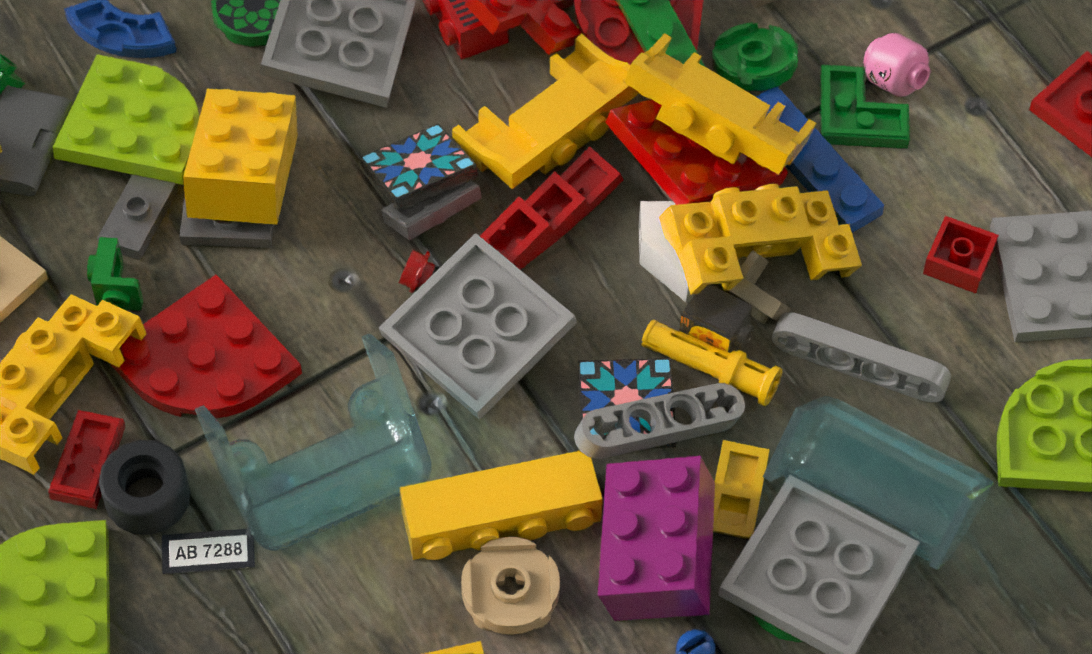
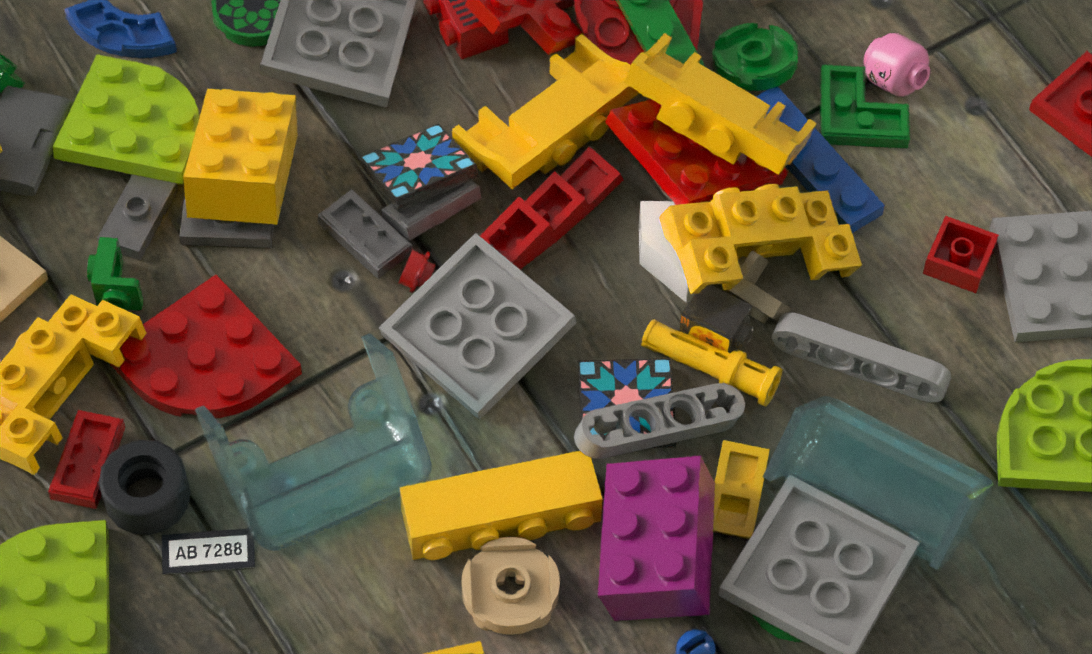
none -> flat silver plate [318,189,412,279]

